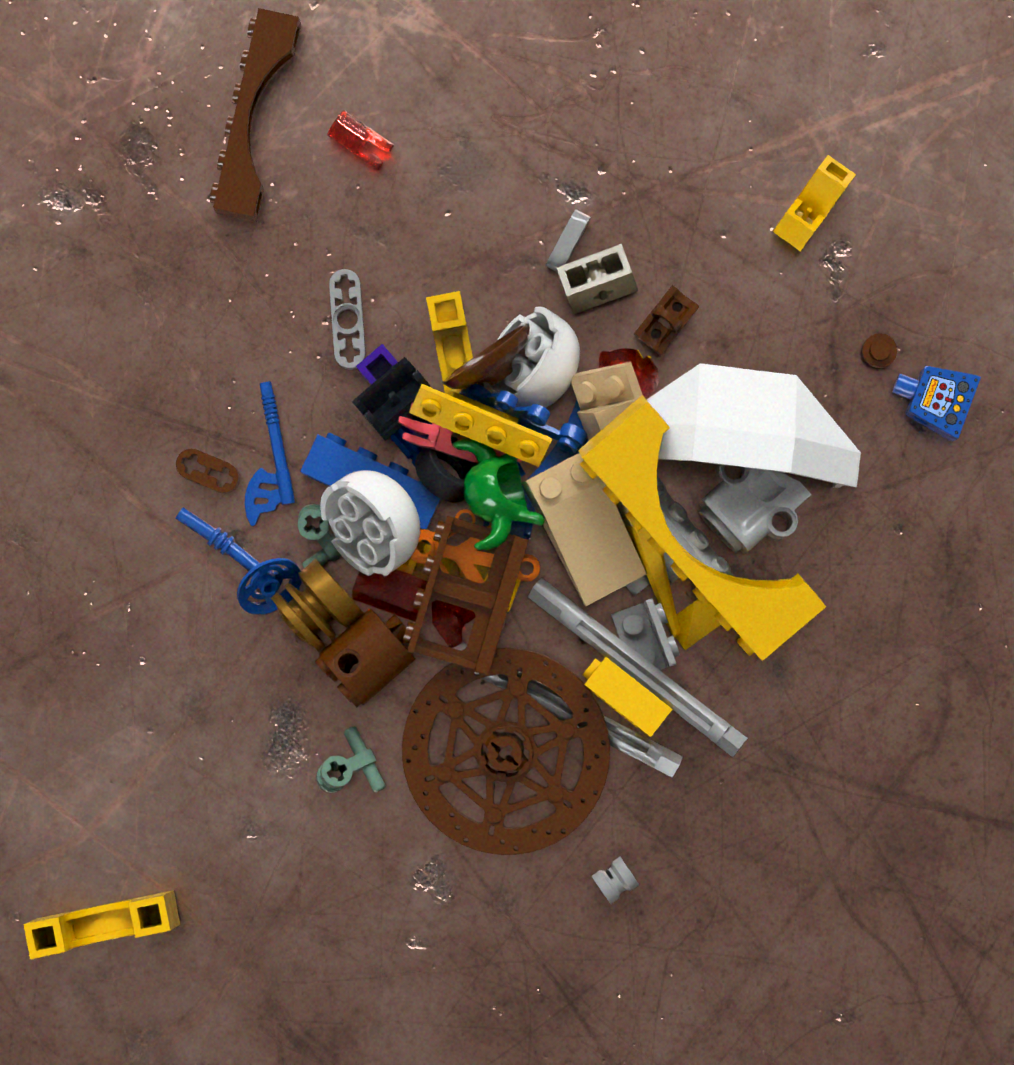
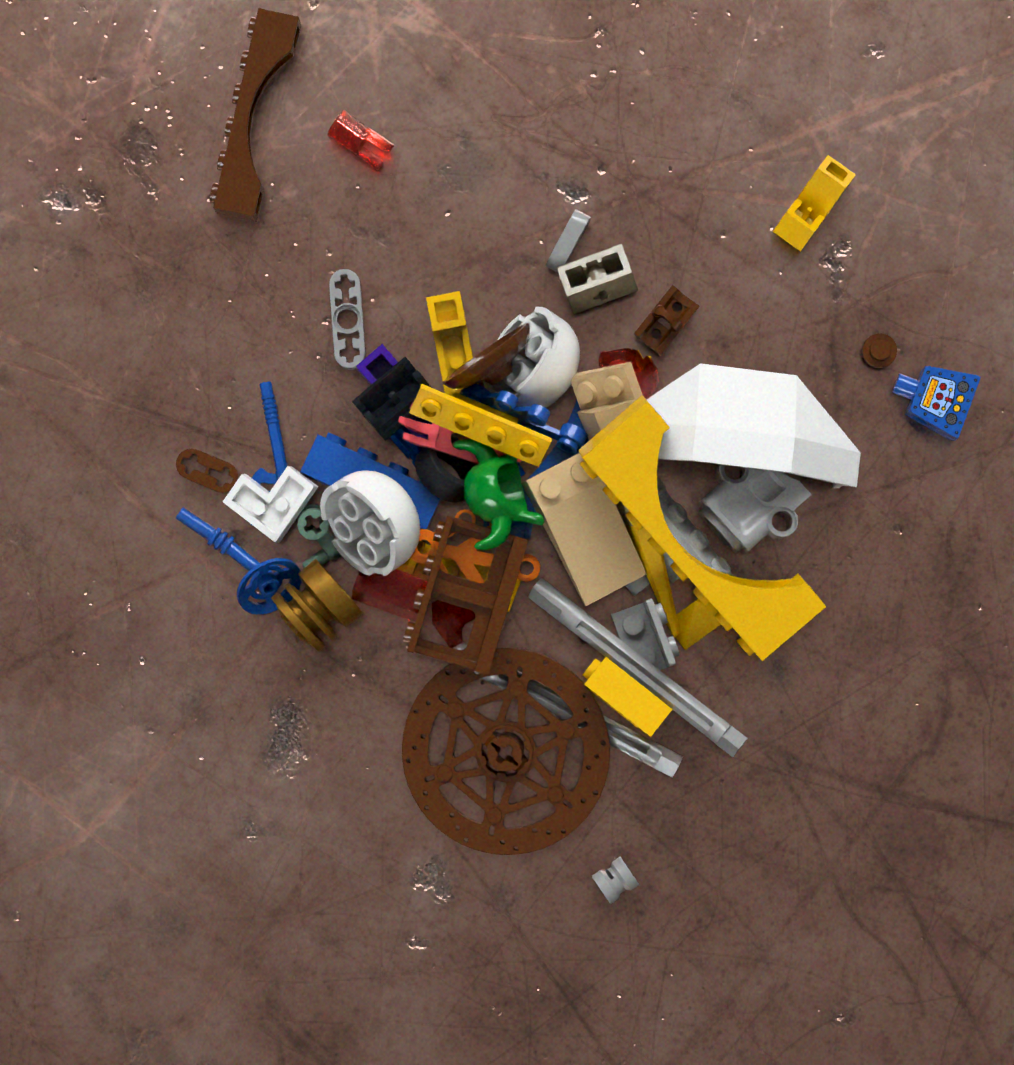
yellow arch [23,890,180,959] -> none
reddish brown cylinder [315,608,416,707] -> none
sand green piece [316,726,386,793] -> none
none -> white plate [223,466,318,543]

